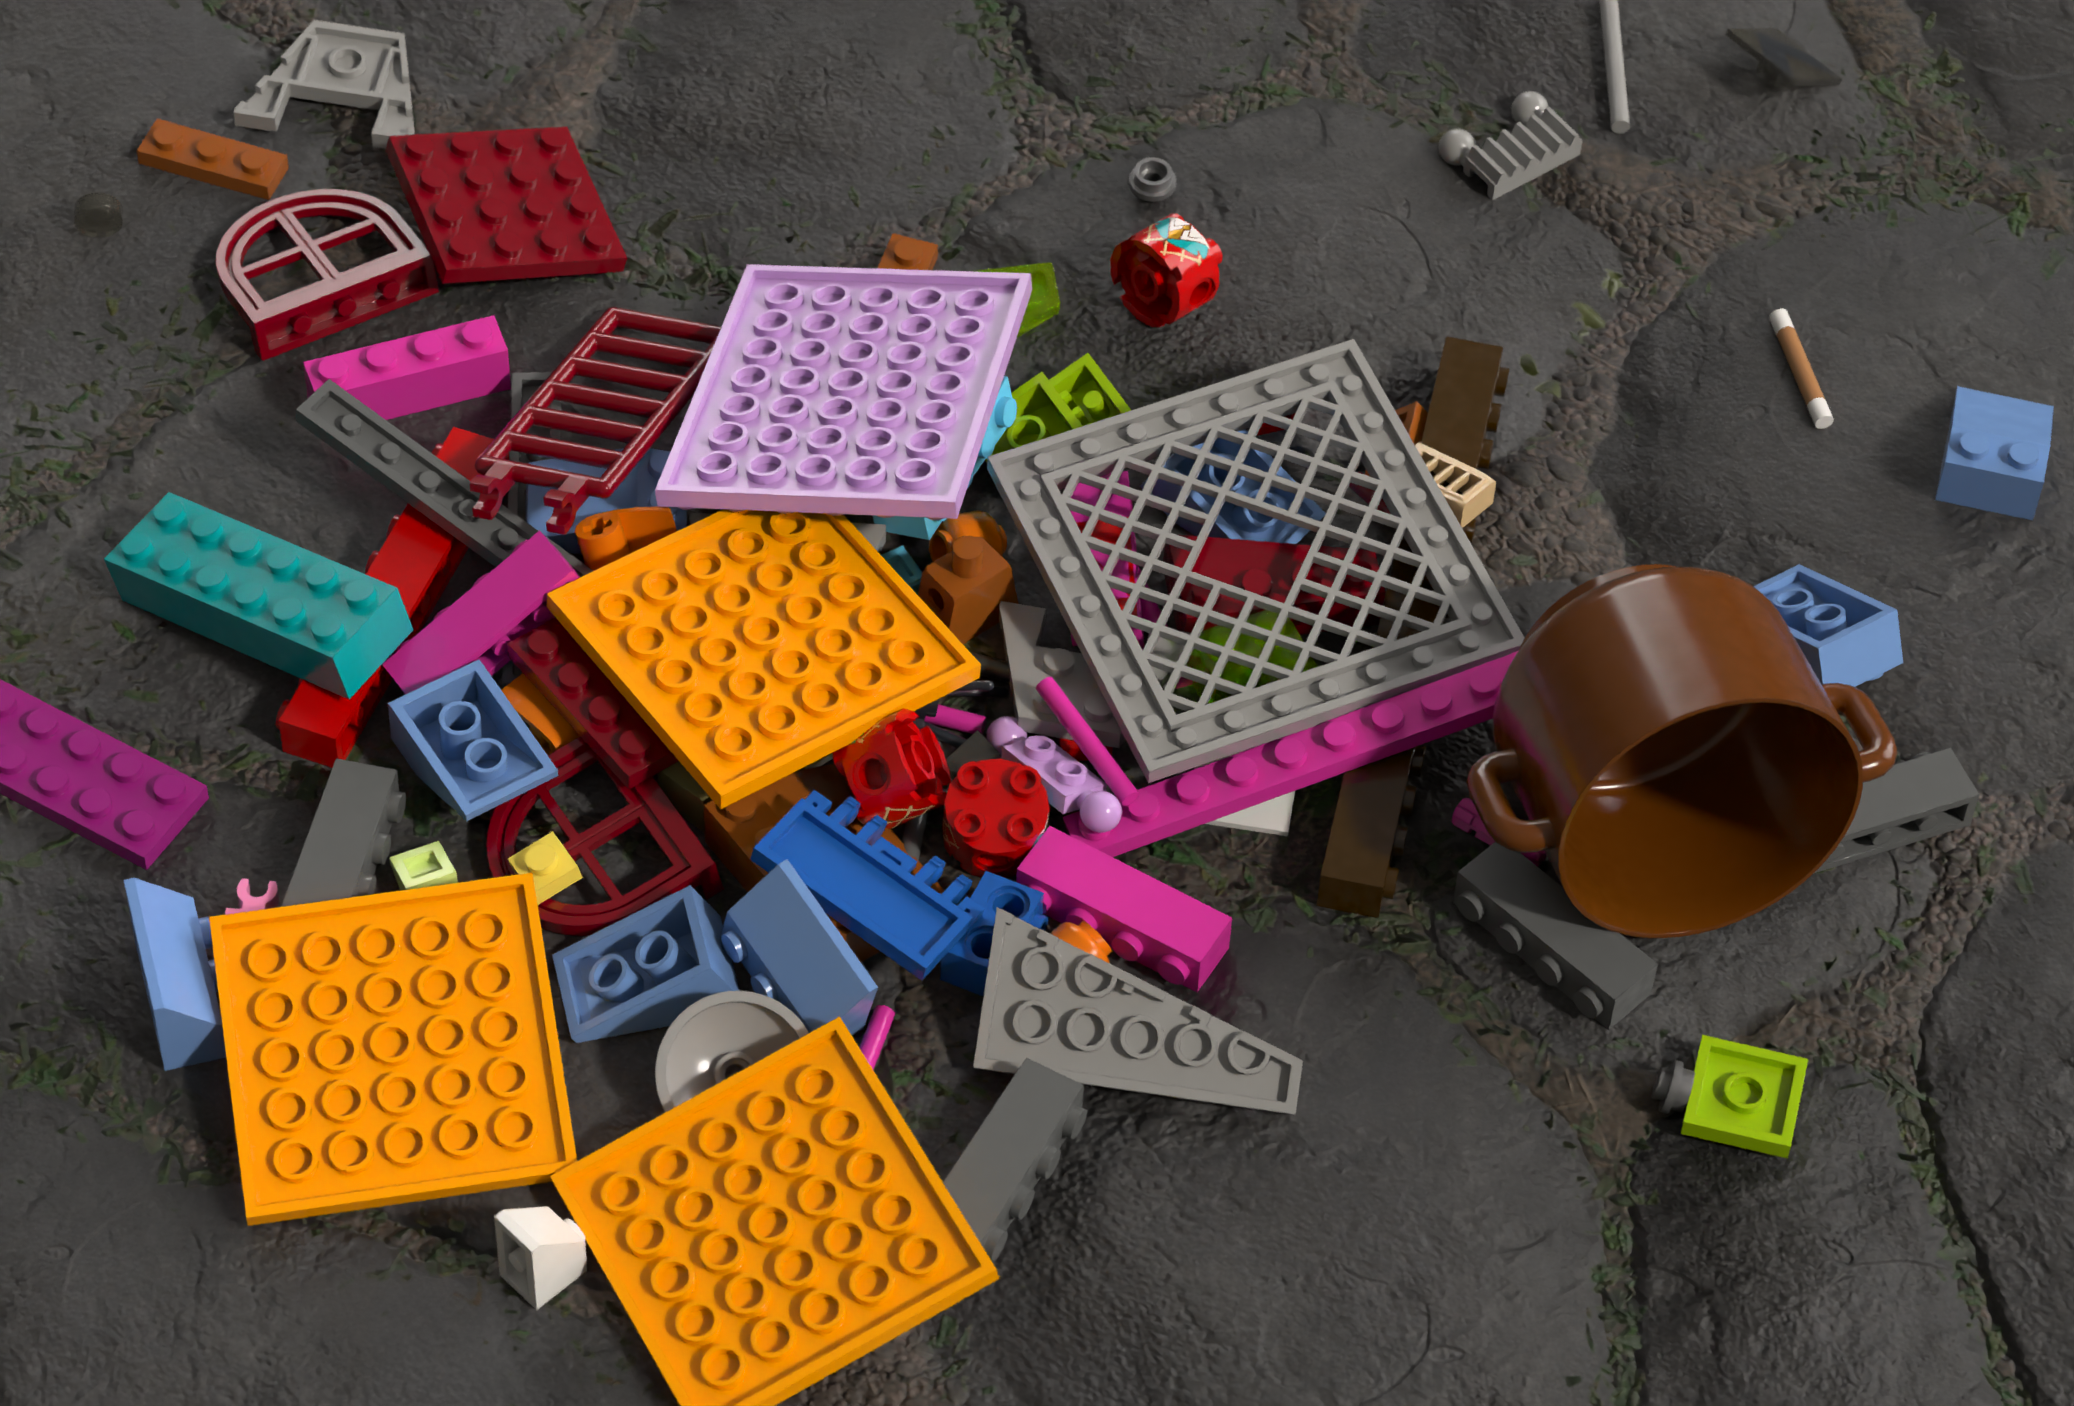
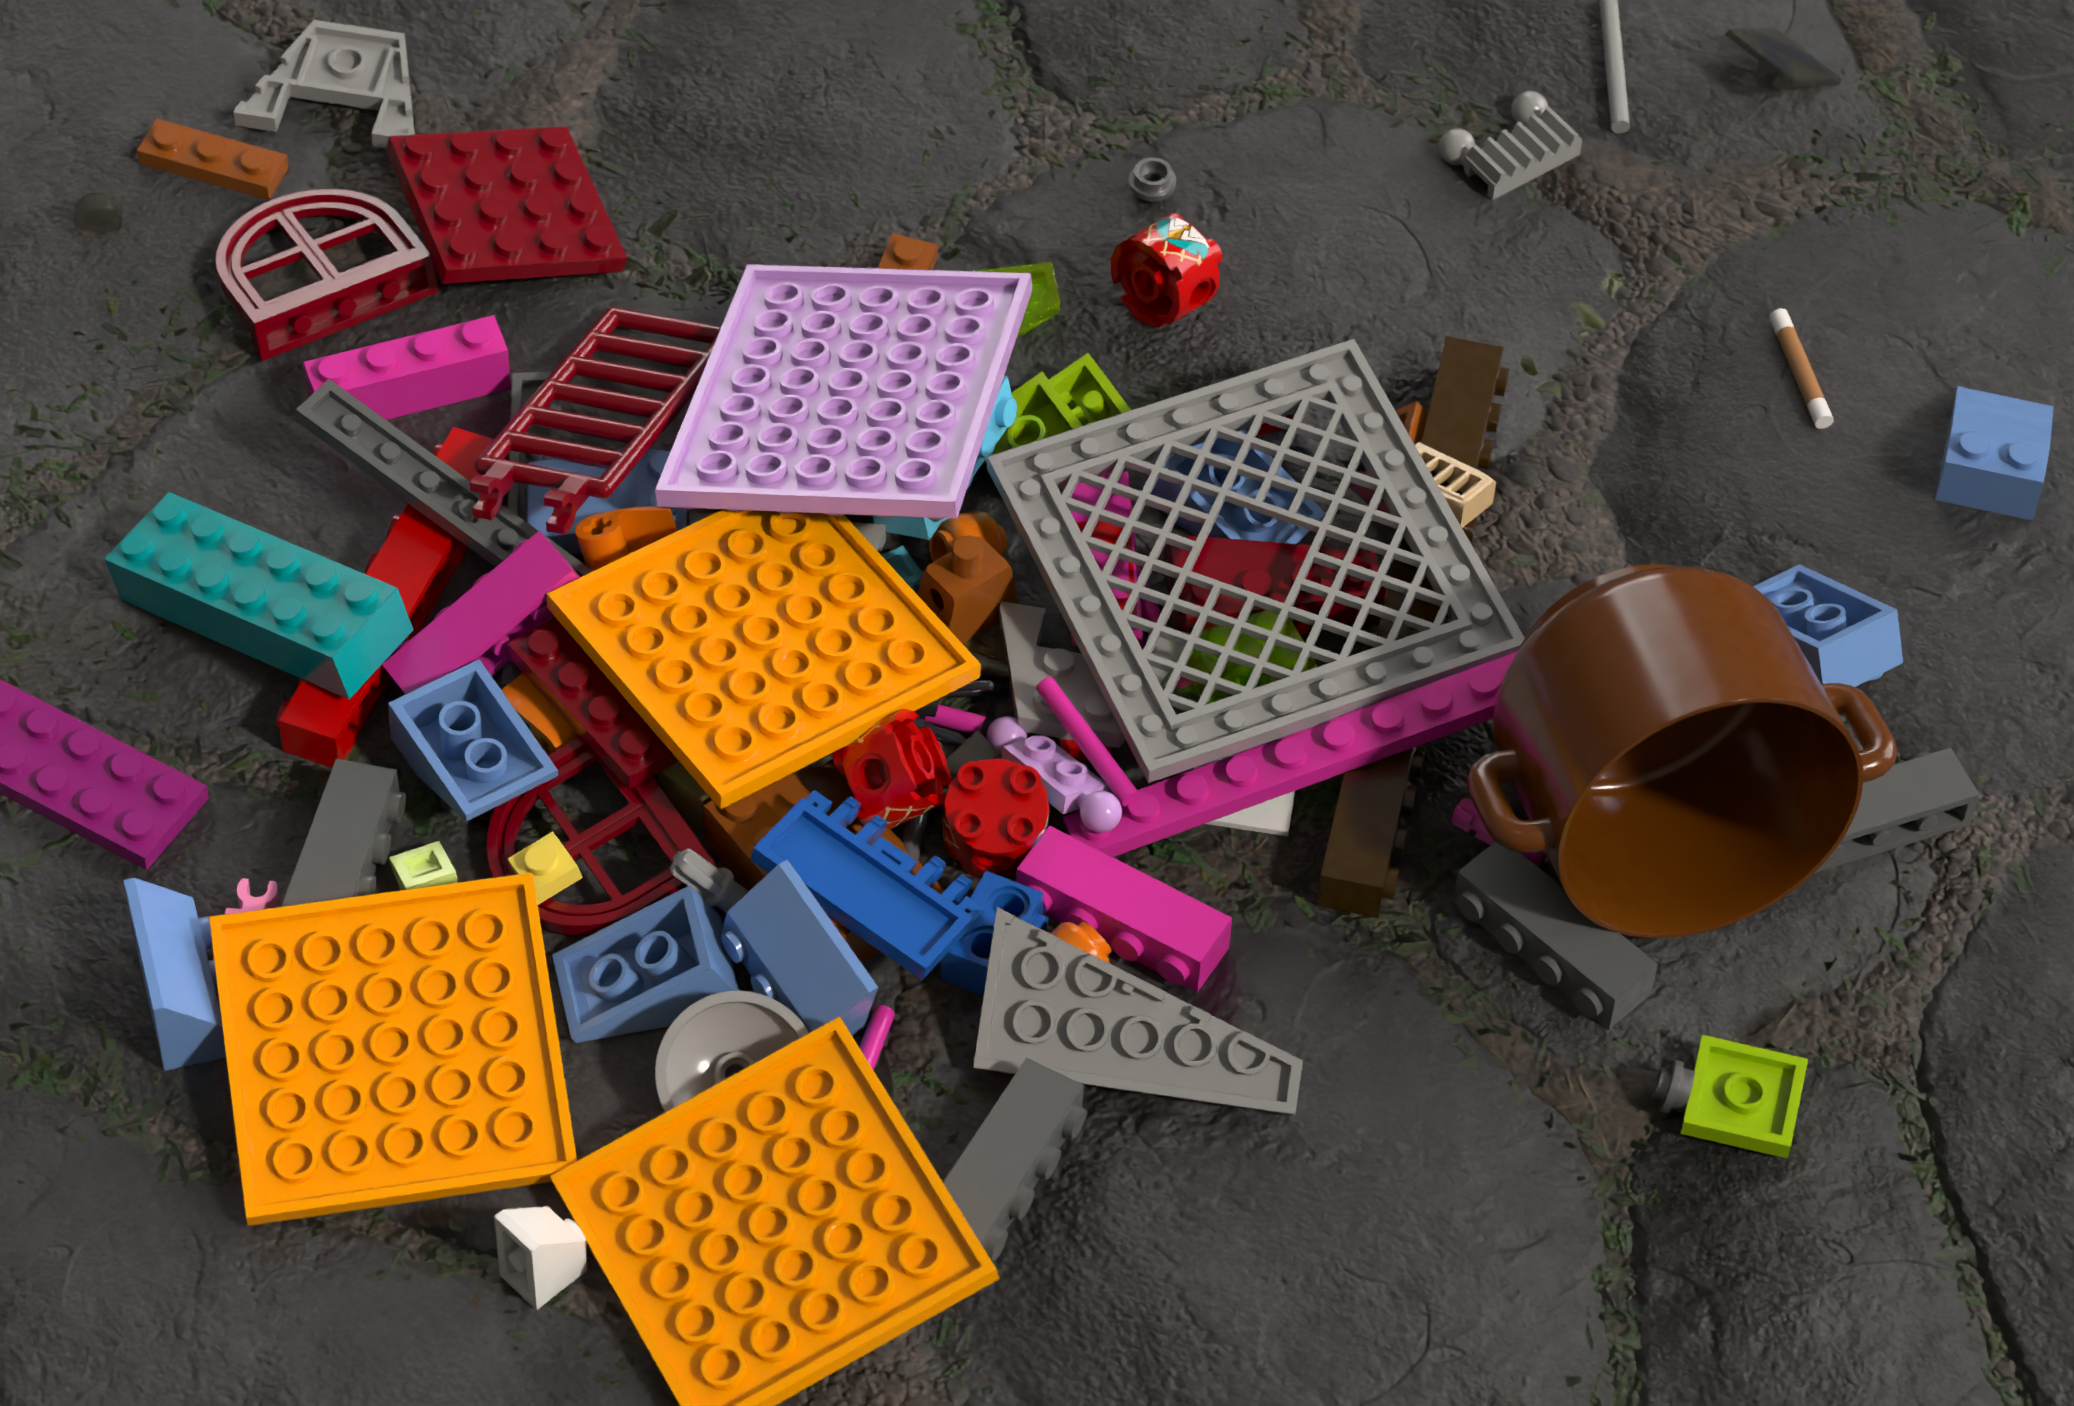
none -> light grey axle [669,848,749,914]

